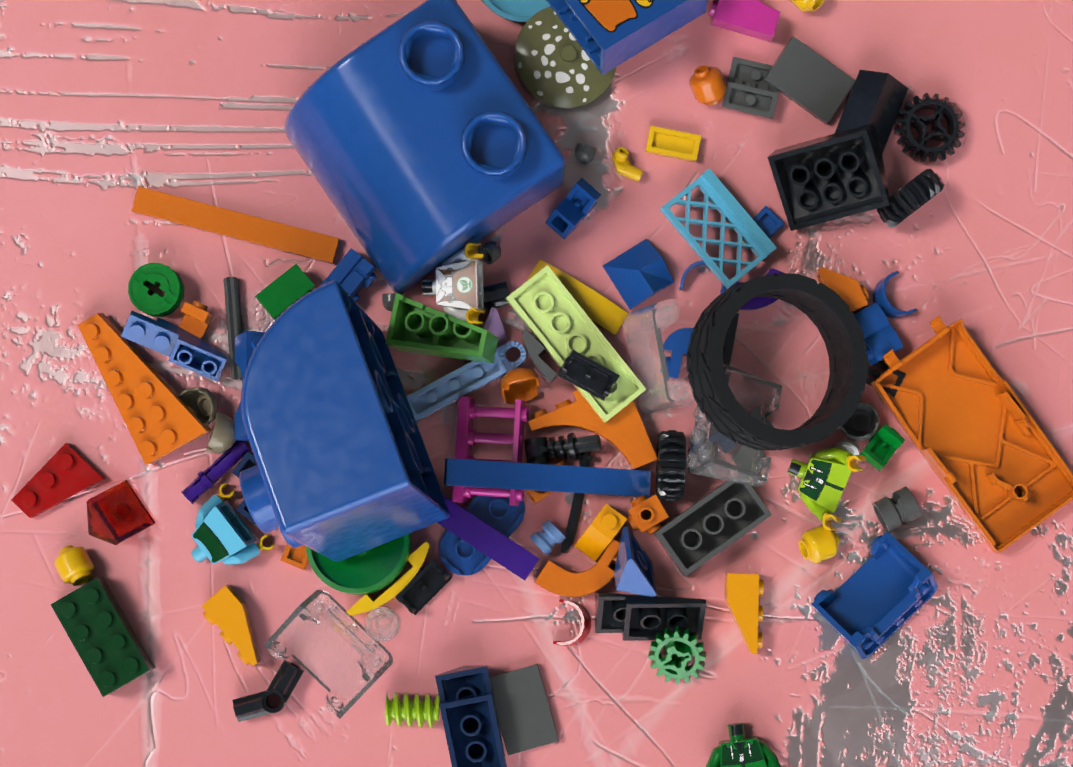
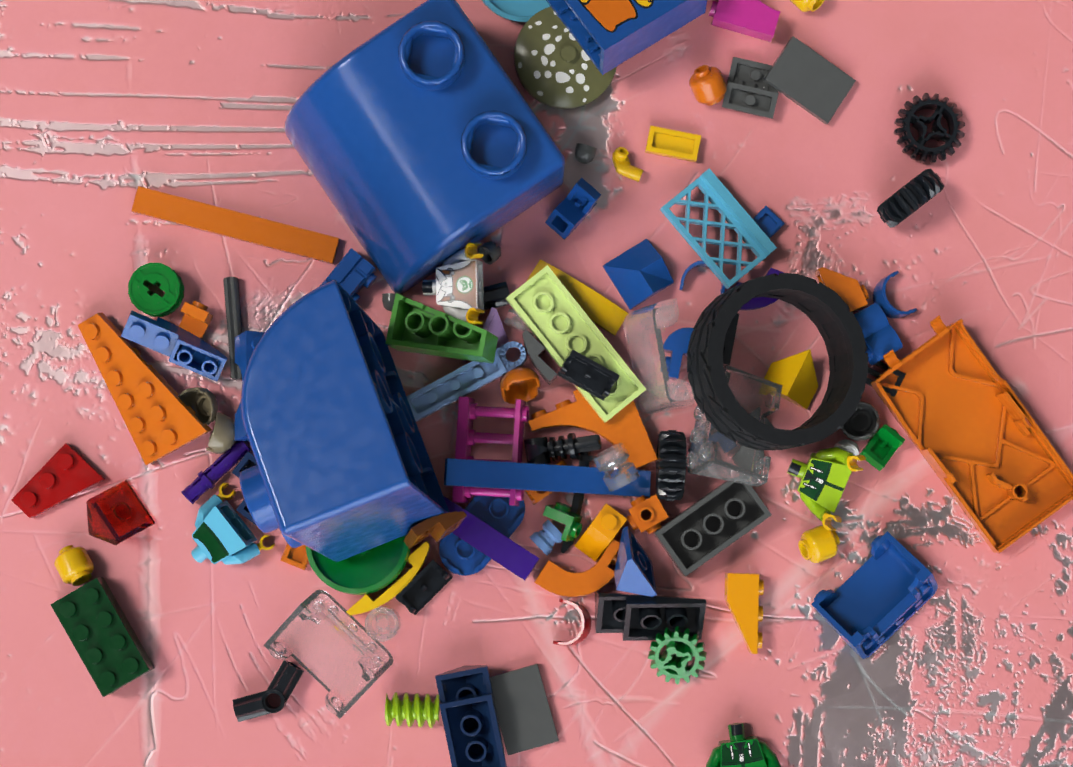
light orange slope [201,585,260,666] -> none
green brick [255,264,316,321] -> none
black slope [767,123,891,231] -> none
black slope [834,70,909,154] -> none
dark grey wheel [872,486,922,533] -> none
none -> dark orange slope [403,511,467,549]
none -> green bracket [543,502,583,542]
none -> clear wheel [592,443,640,491]
none -> yellow slope [760,349,818,410]

